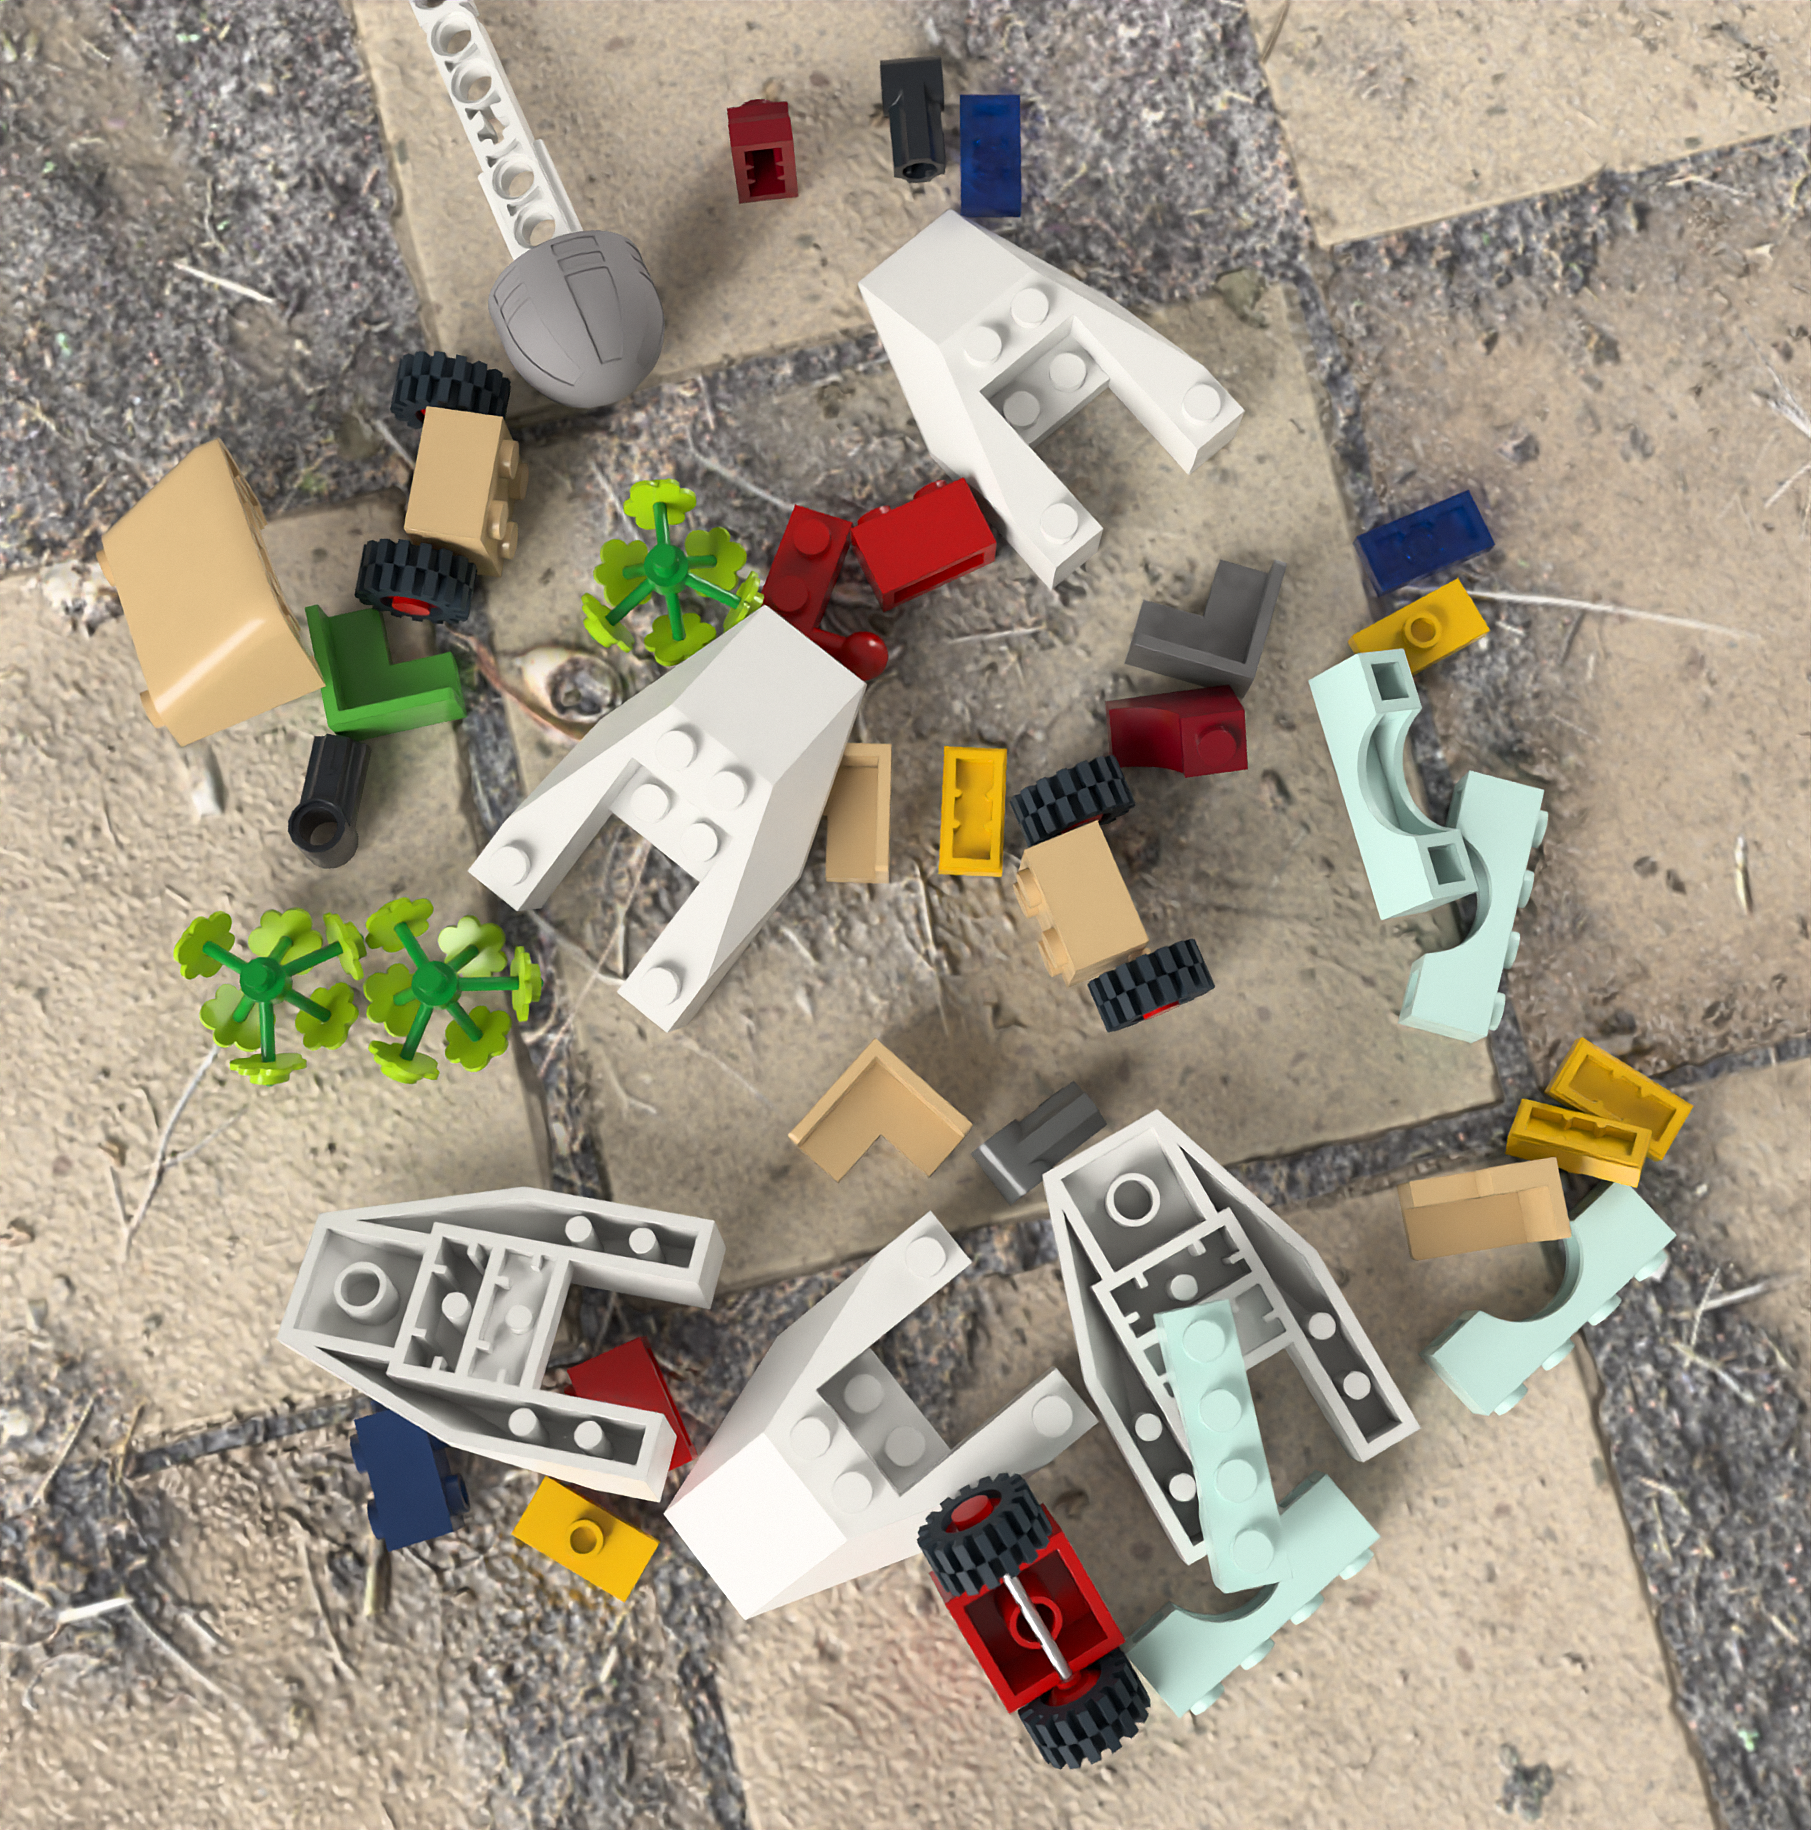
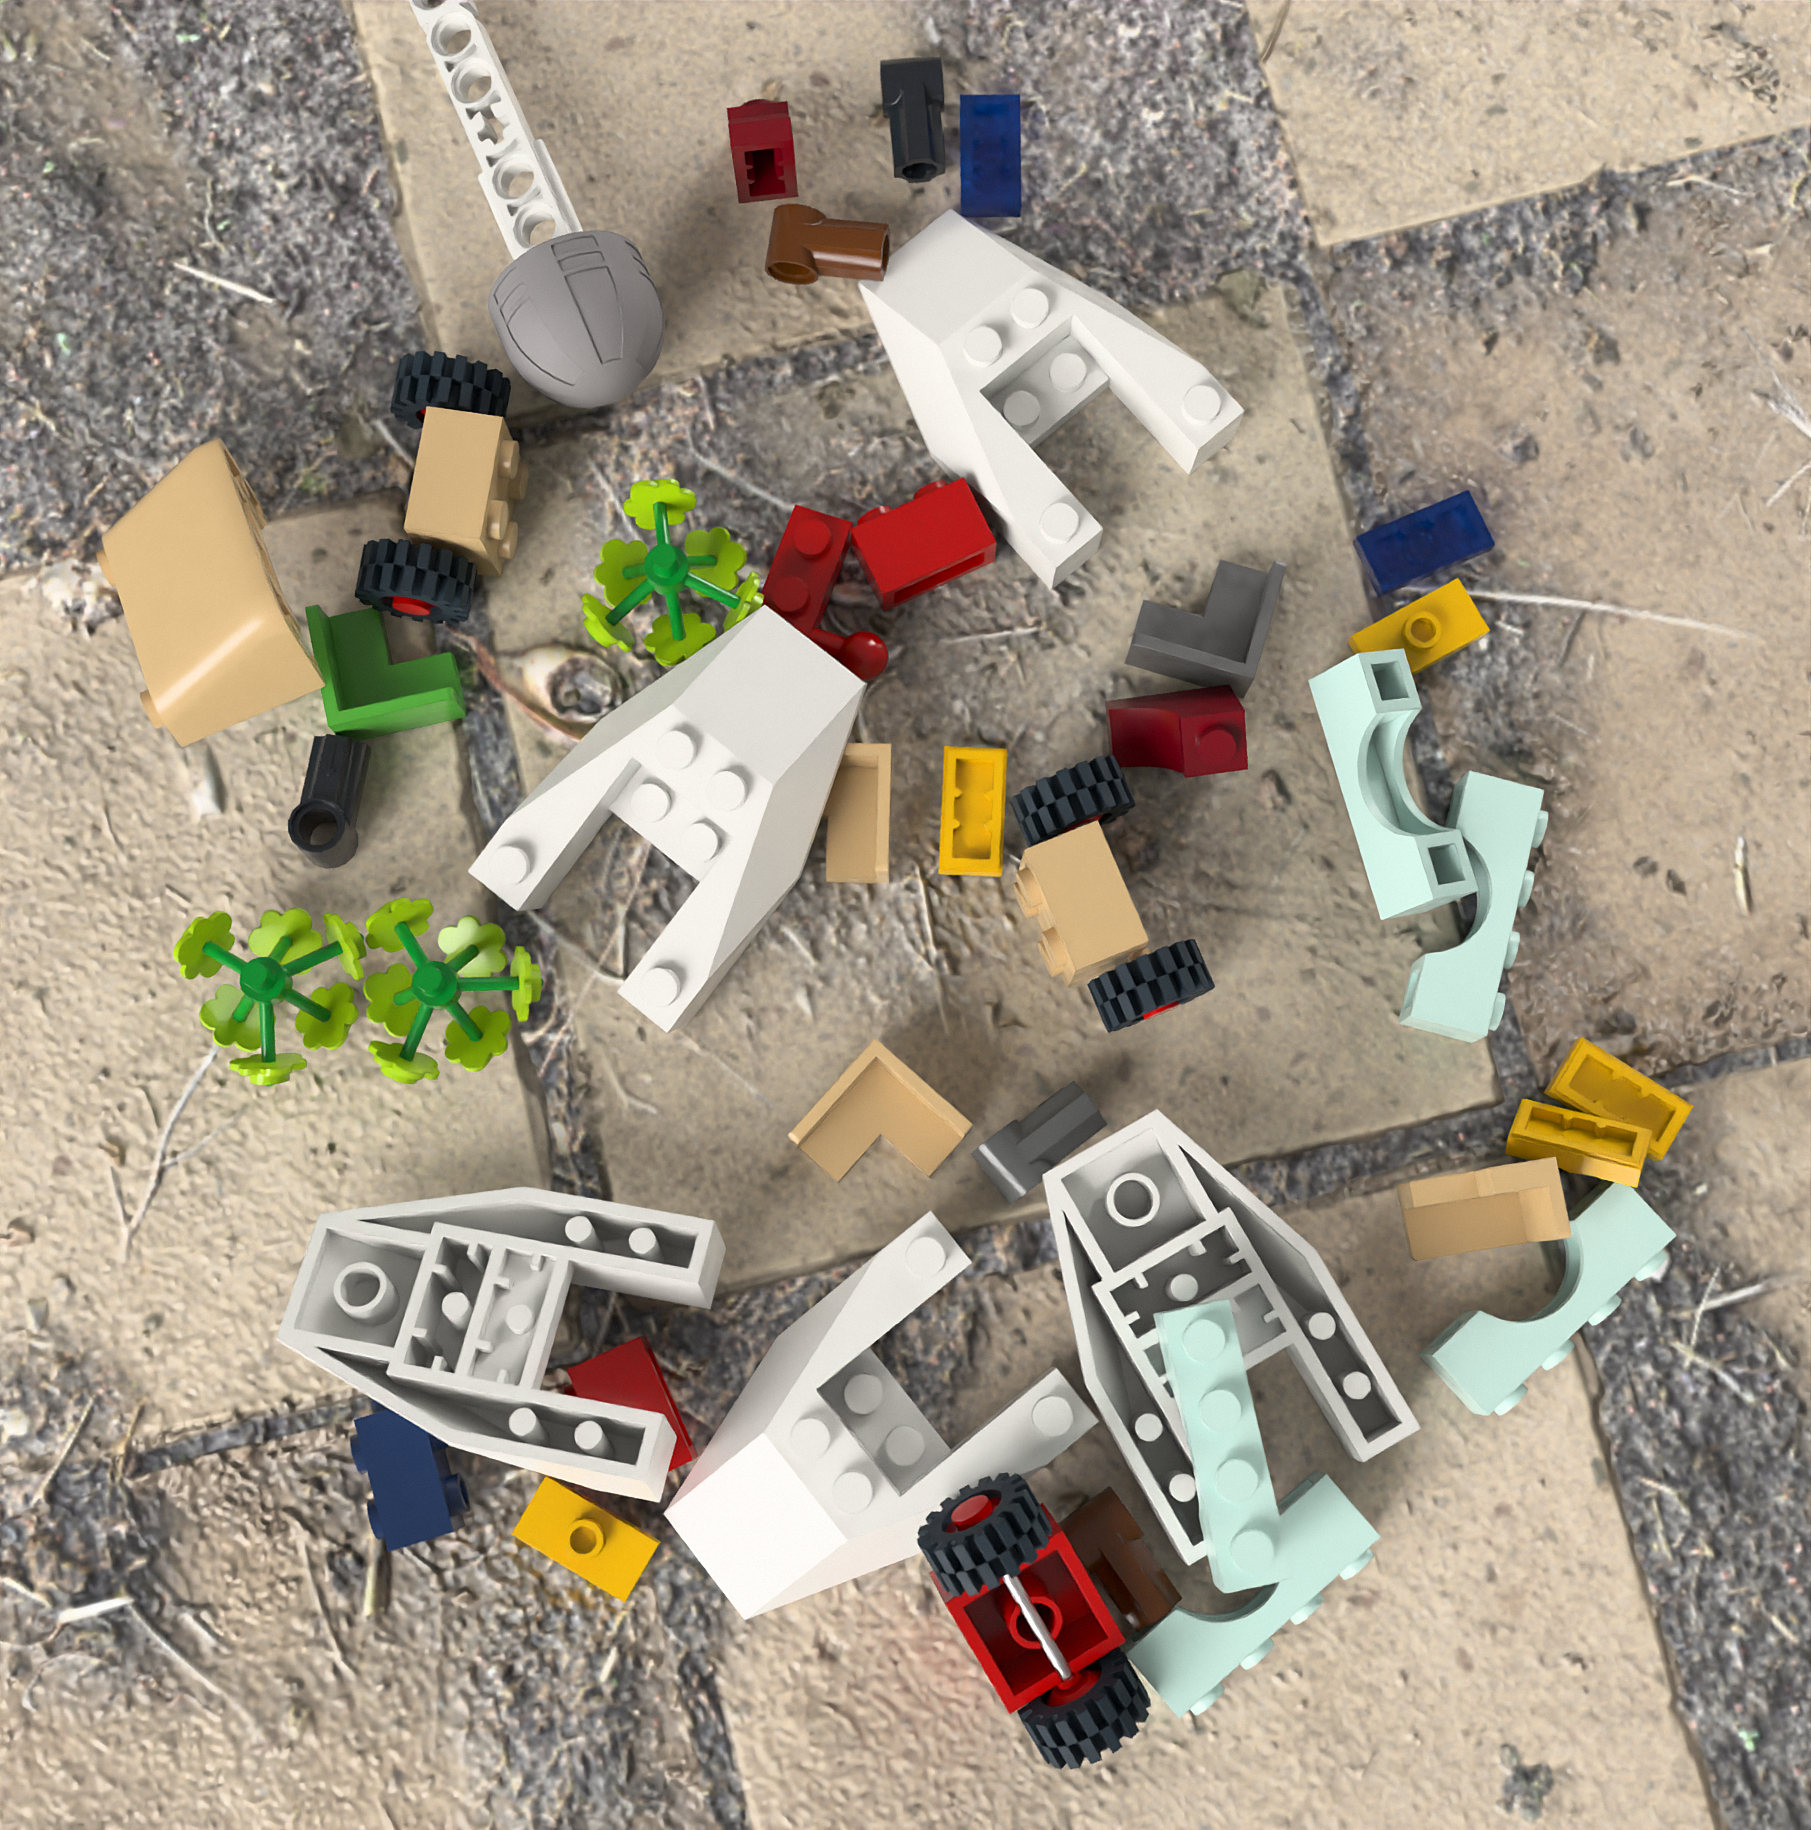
none -> reddish brown piece [765,204,891,285]
none -> reddish brown piece [1058,1485,1183,1632]

